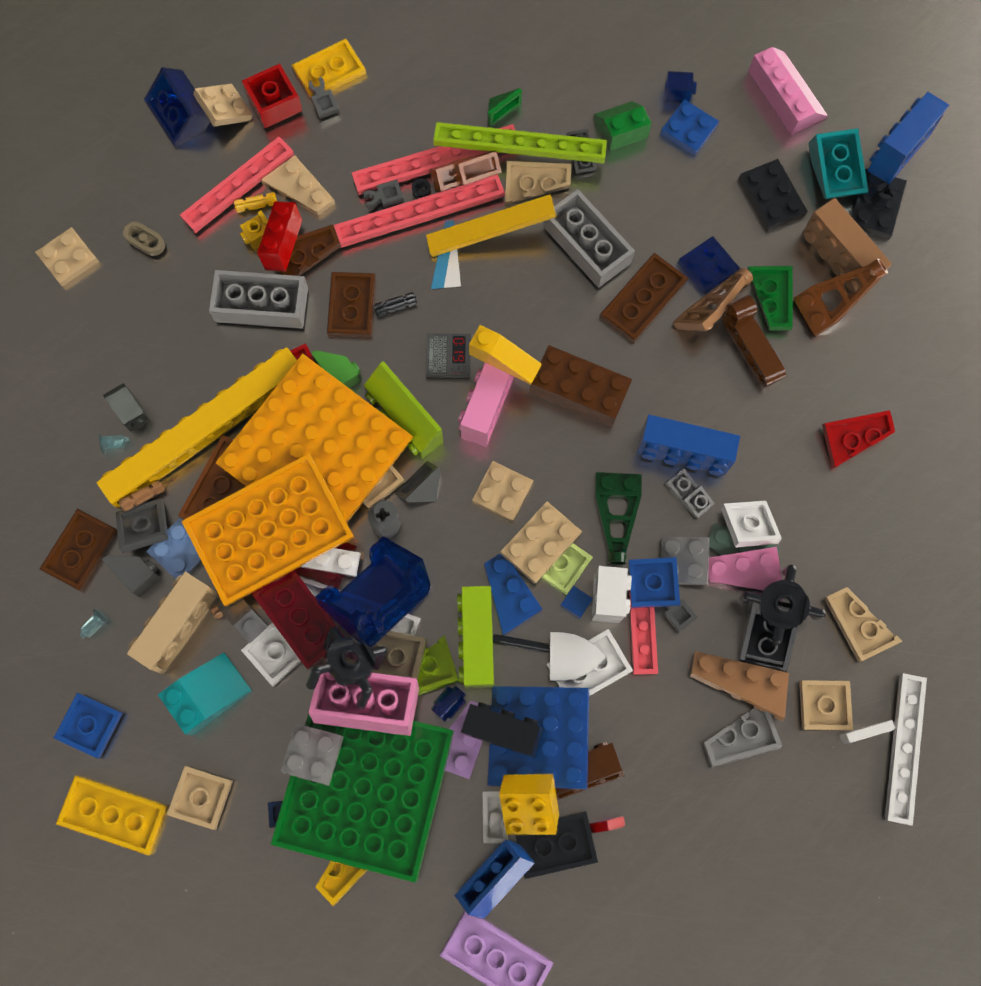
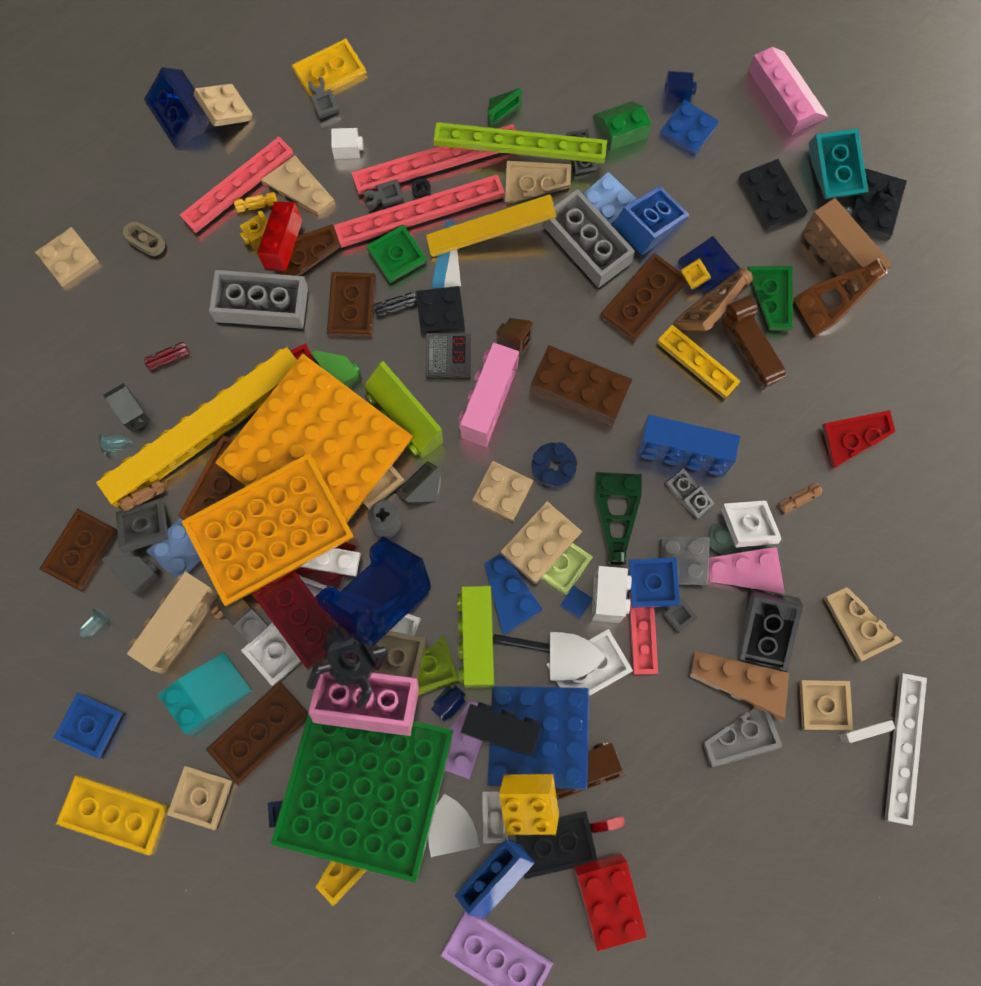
red brick [242,63,302,128] -> none
light grey plate [281,723,344,786] -> none
dark orange slope [430,151,502,191] -> none
yellow slope [469,325,542,385] -> none
black plate [739,564,826,647] -> none
blue brick [867,92,950,184] -> none
none -> dark red axle [144,342,189,370]
none -> reddish brown tile [206,681,309,786]
none -> white brick [331,128,363,159]
none -> green plate [366,224,427,283]
none -> black plate [416,286,465,335]
none -> white sticker [428,794,480,857]
none -> reddish brown slope [496,318,533,357]
none -> dark blue plate [531,442,577,489]
none -> red brick [574,853,647,952]
none -> light blue plate [583,172,637,225]
none -> blue slope [612,186,689,255]
none -> yellow plate [657,325,741,400]
none -> yellow tile [680,258,711,290]
none -> medium nougat axle [779,483,822,513]

